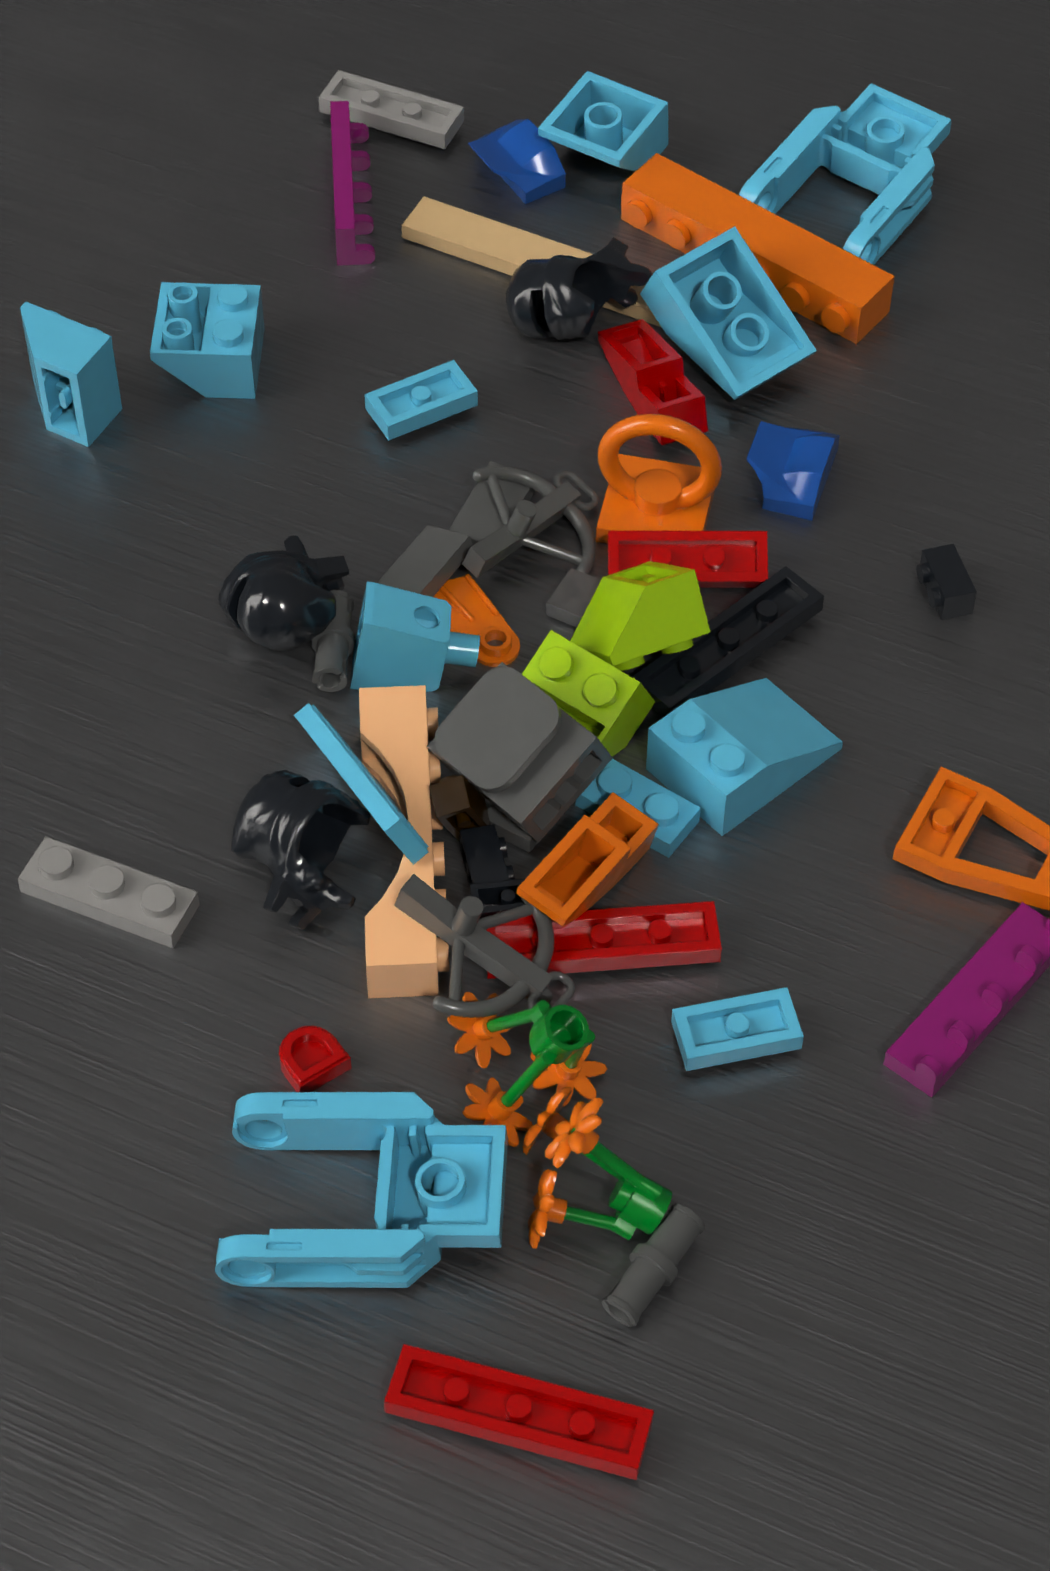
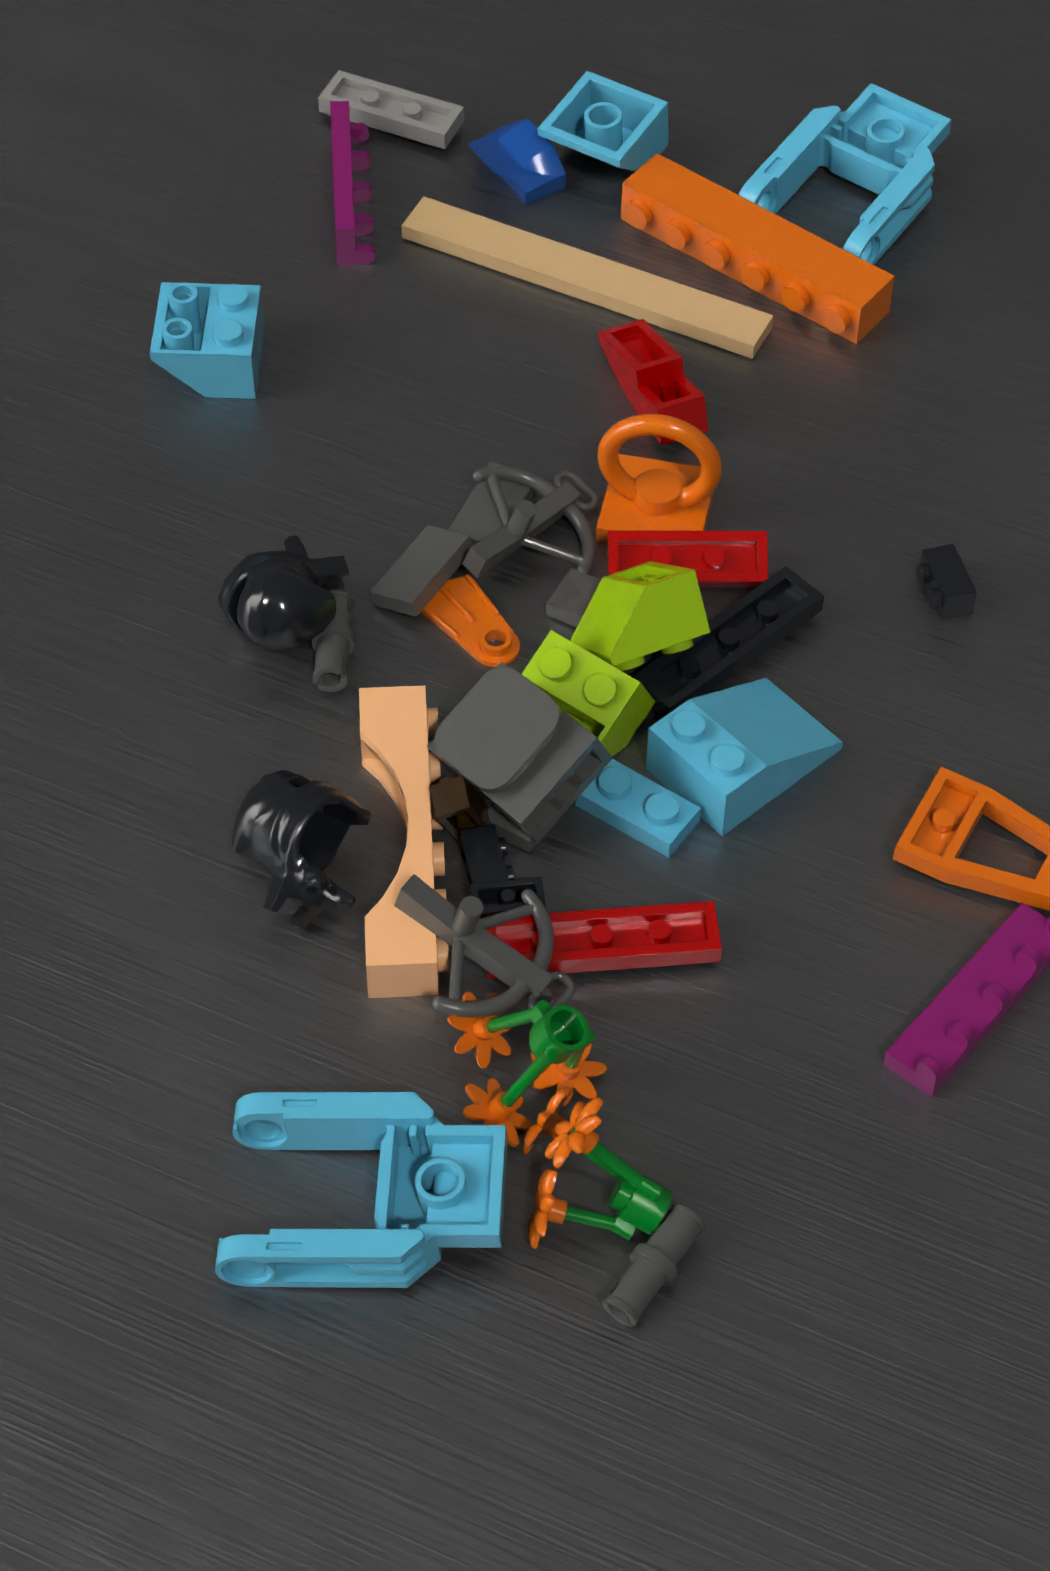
light grey plate [18,836,200,948] -> none
medium azure slope [20,301,122,447] -> none
red tile [279,1026,352,1092] -> none
medium azure tile [294,703,429,865] -> none
medium azure torso [350,581,480,692] -> none
medium azure plate [364,360,478,441] -> none
red plate [384,1344,654,1480] -> none
black piece [506,237,653,340] -> none
orange slope [516,792,659,927] -> none
medium azure slope [640,226,817,400] -> none
medium azure plate [671,987,804,1071] -> none
blue slope [746,421,840,521] -> none

